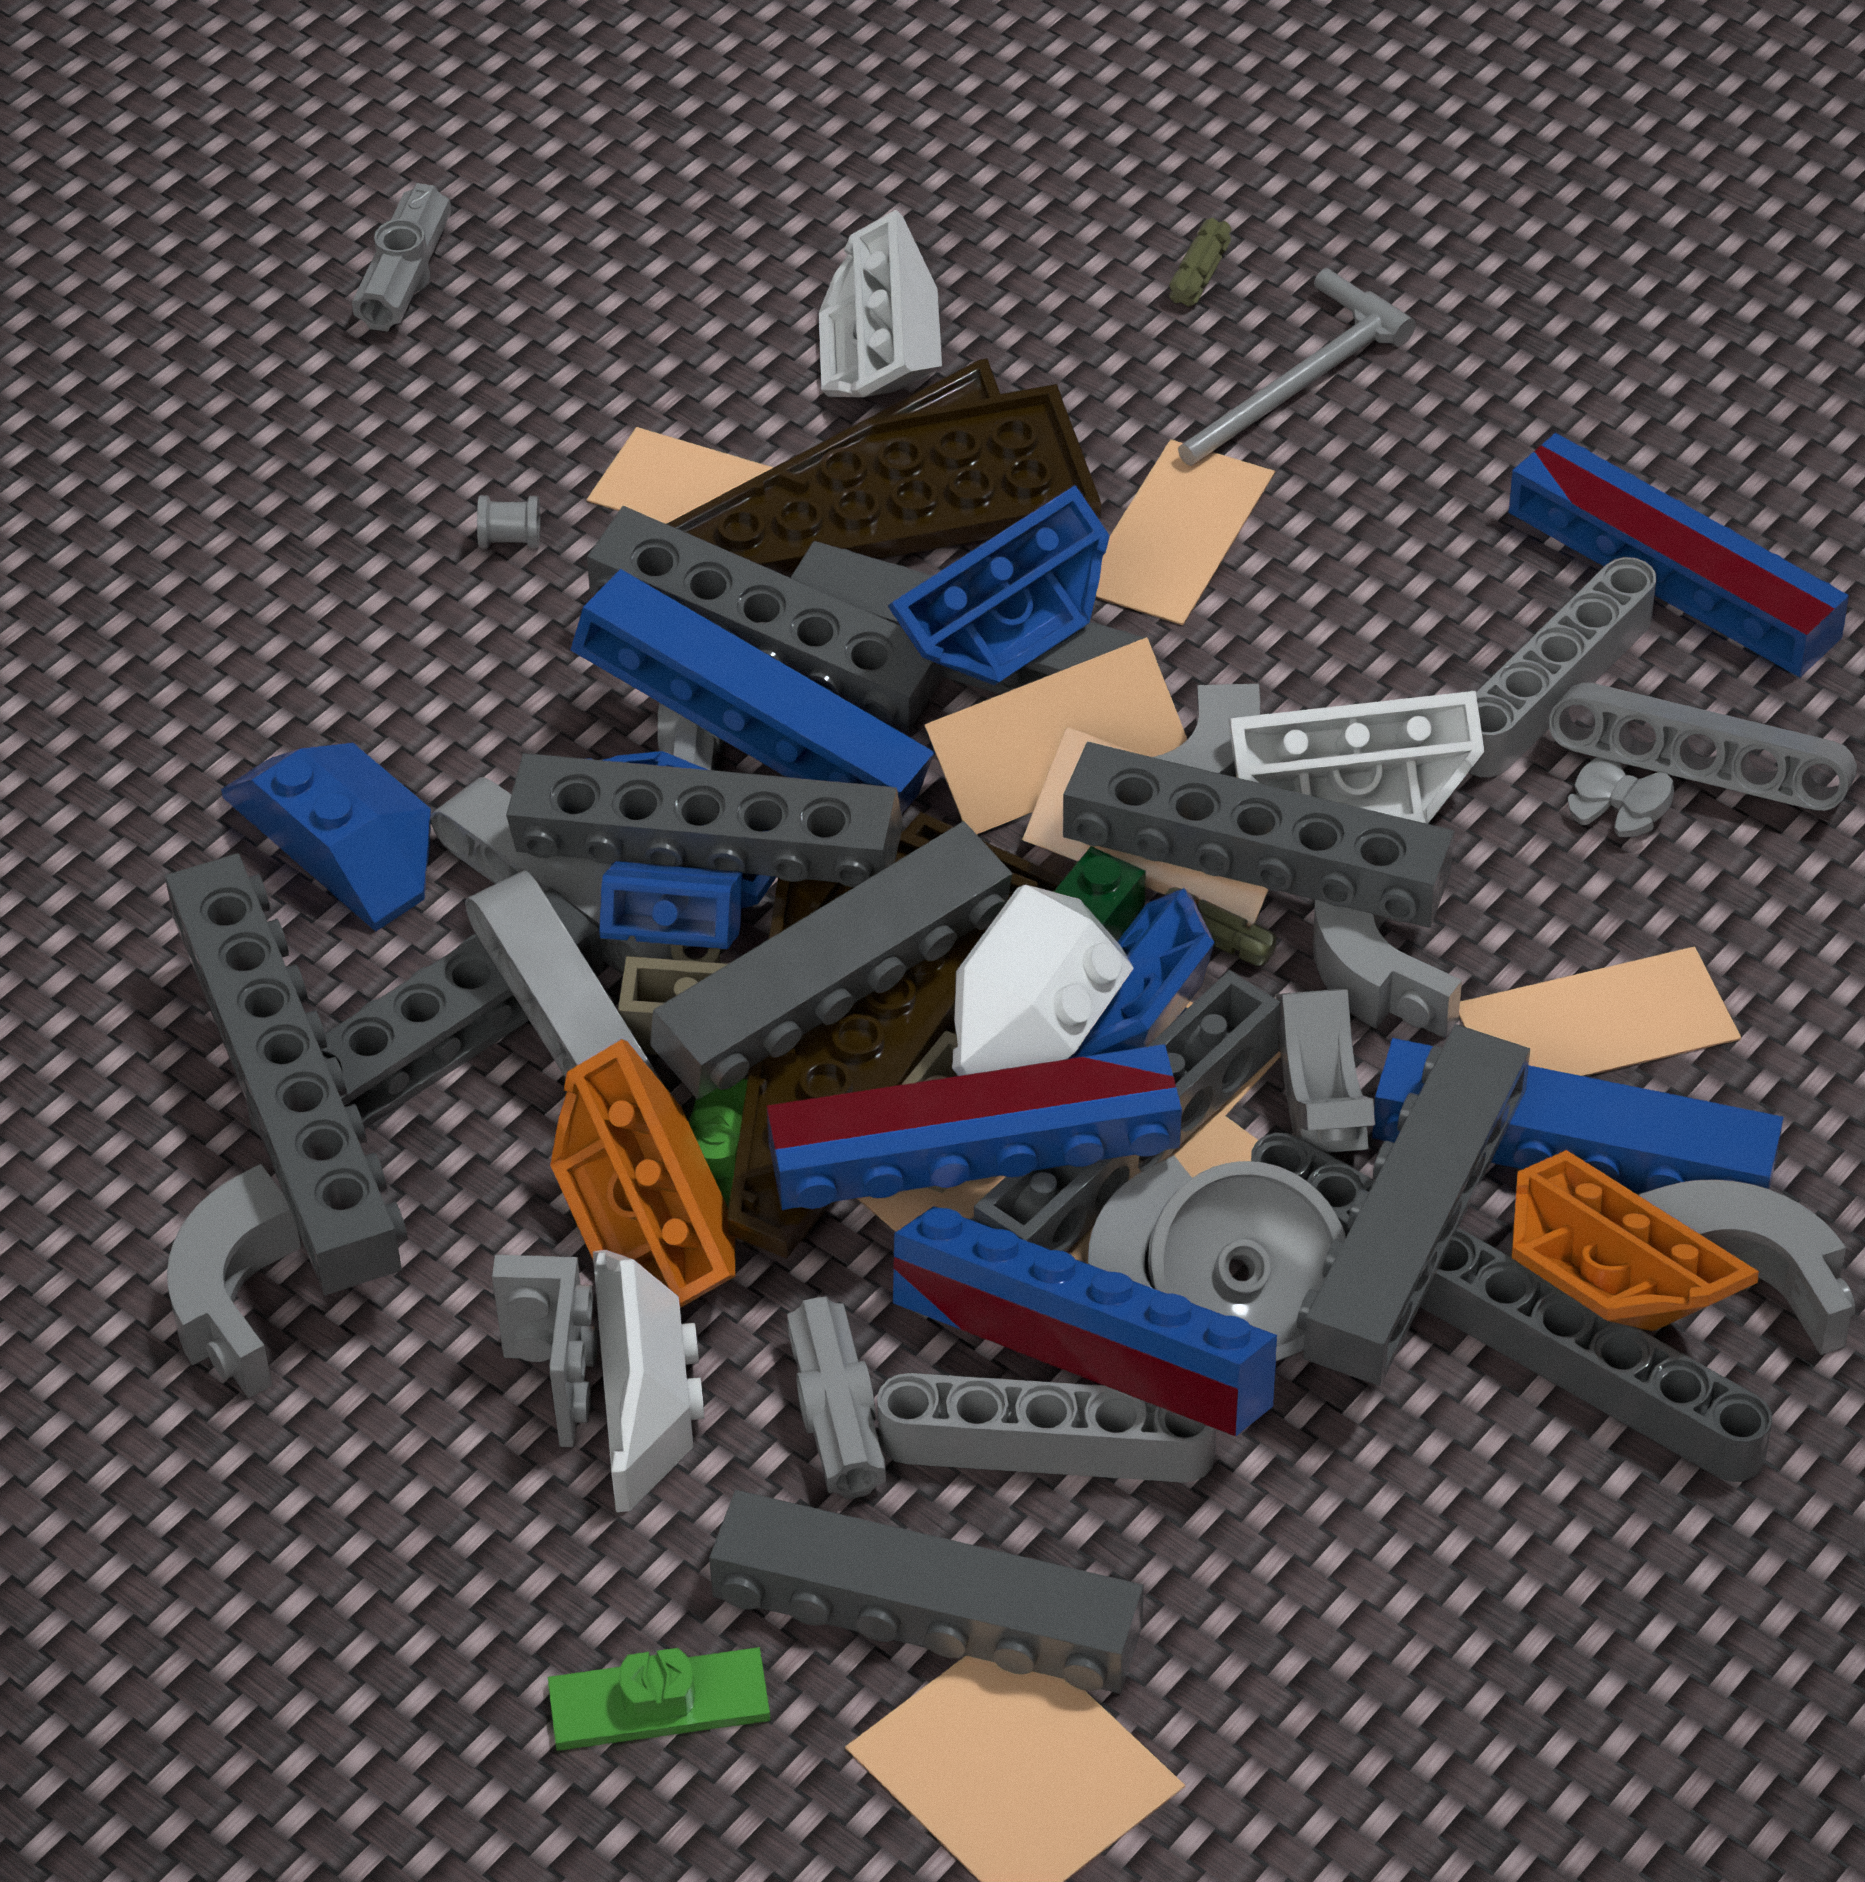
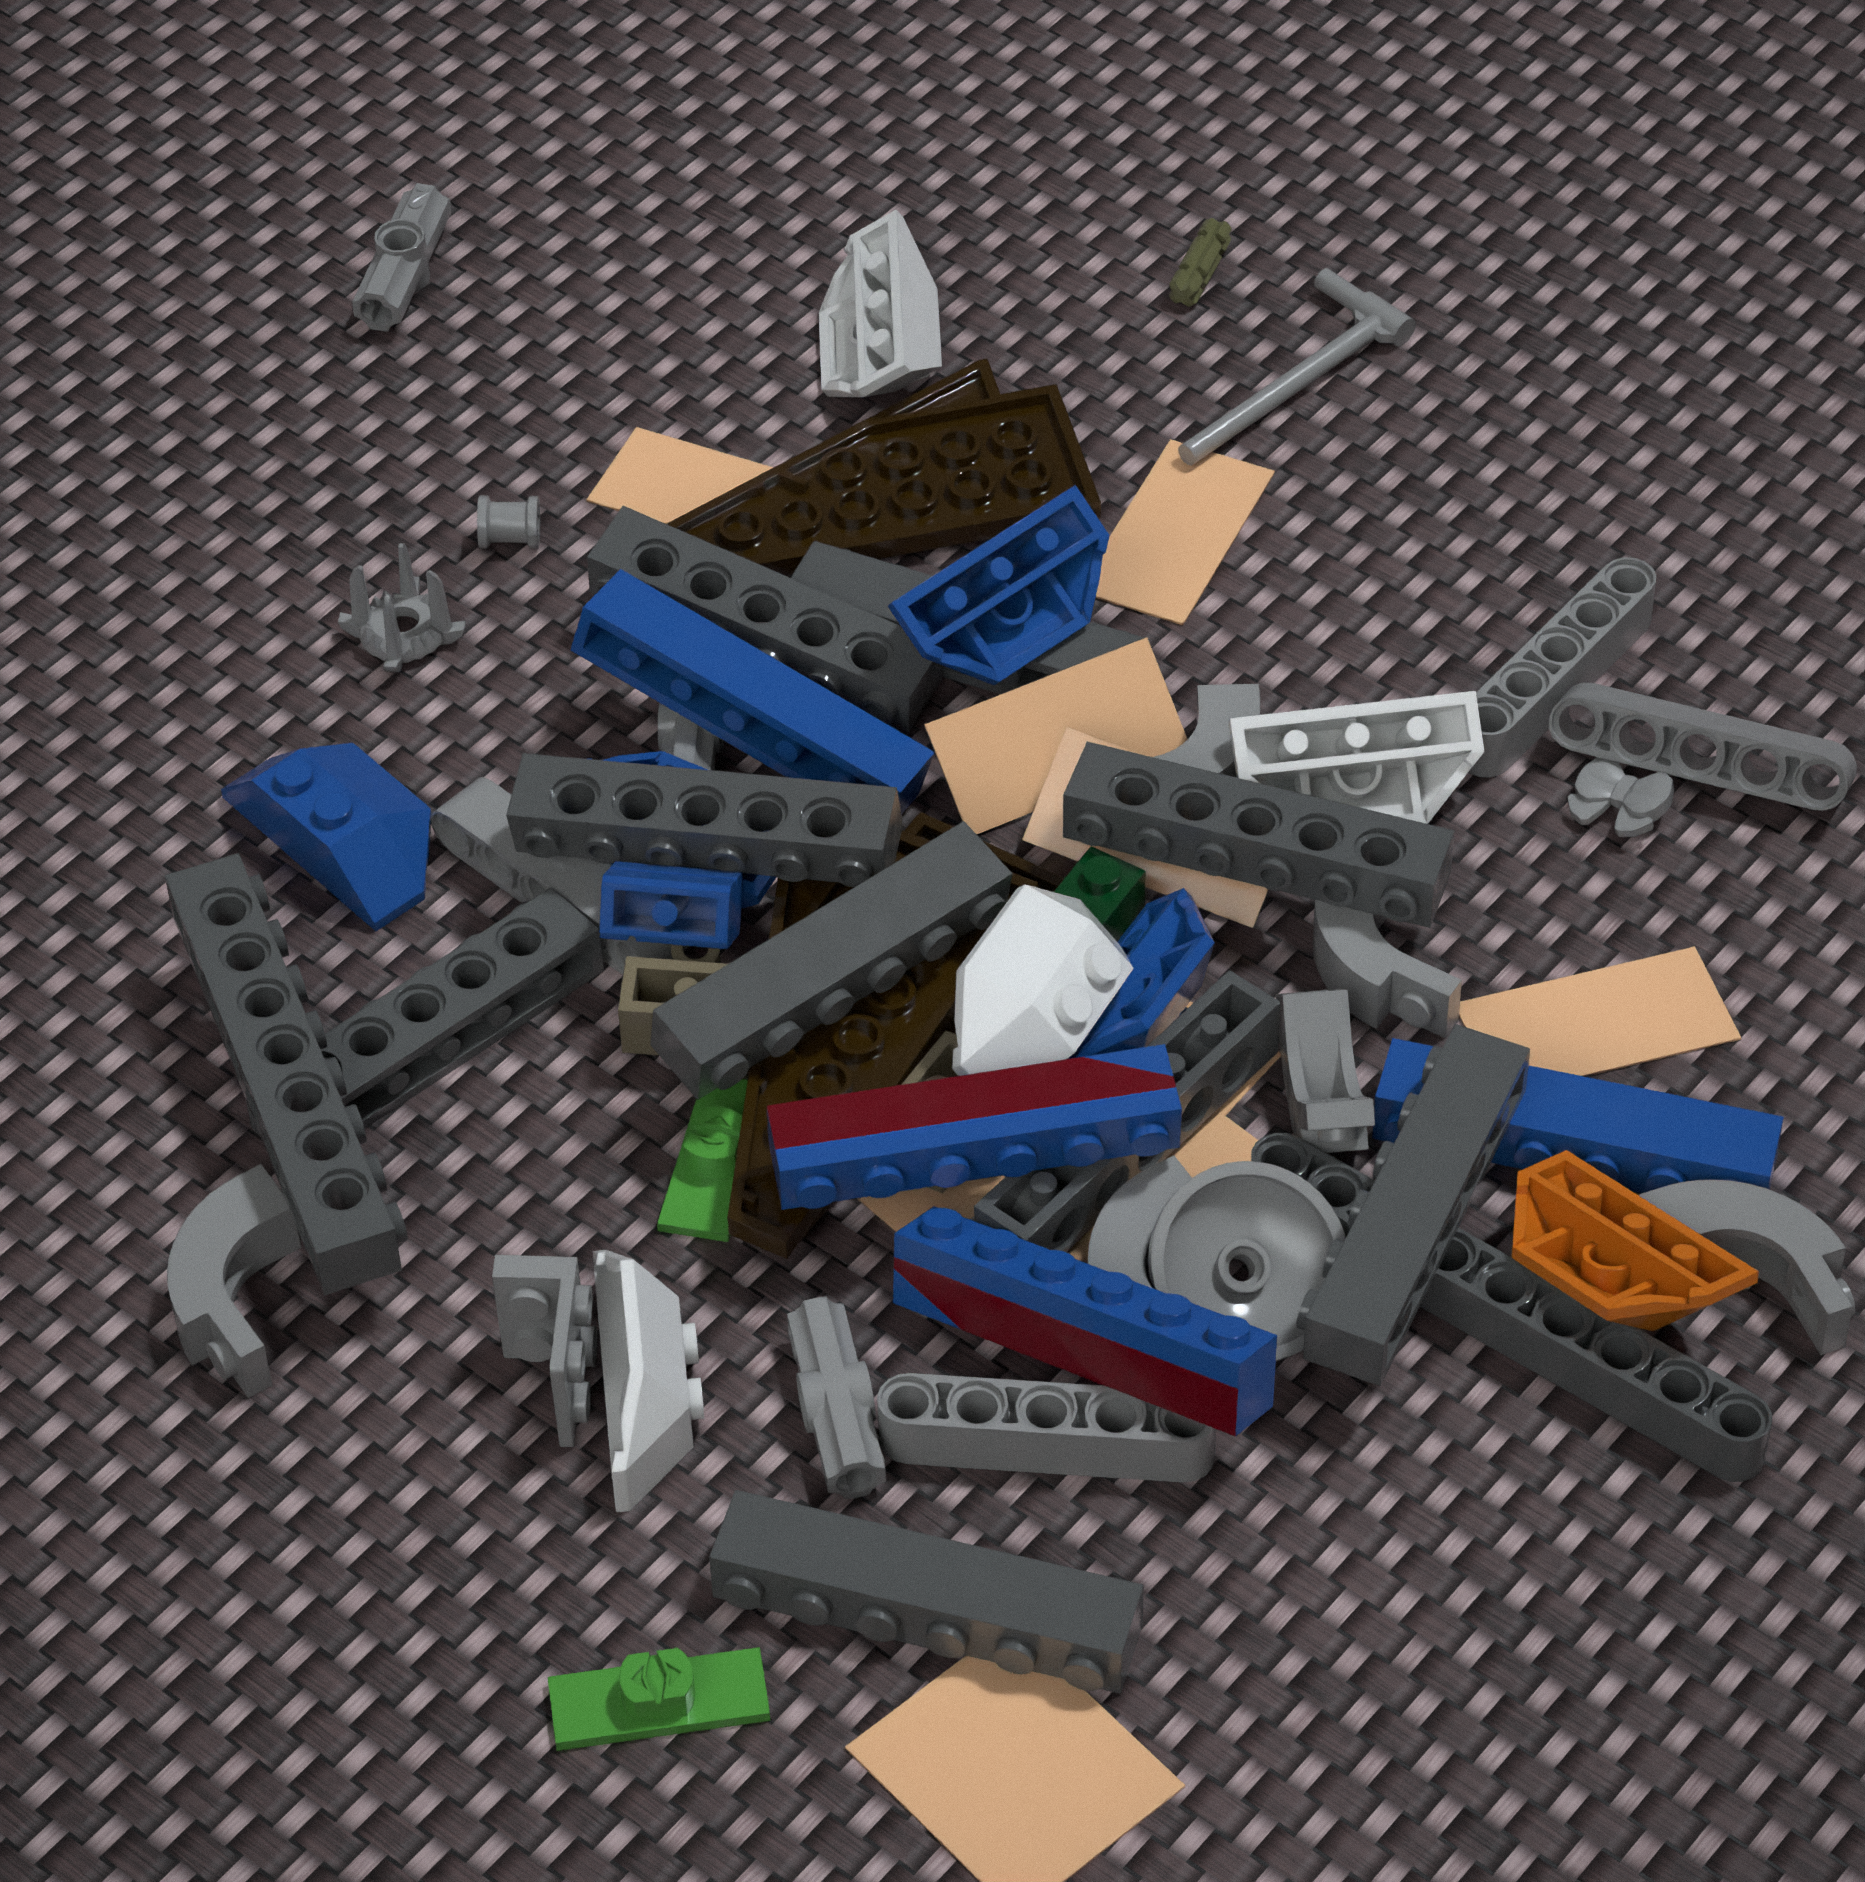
light grey beam [465,871,666,1088] -> none
orange wedge [550,1039,735,1308] -> none
olive axle [1165,887,1277,967] -> none
blue brick [1509,433,1849,678] -> none
none -> light grey piece [338,543,466,672]

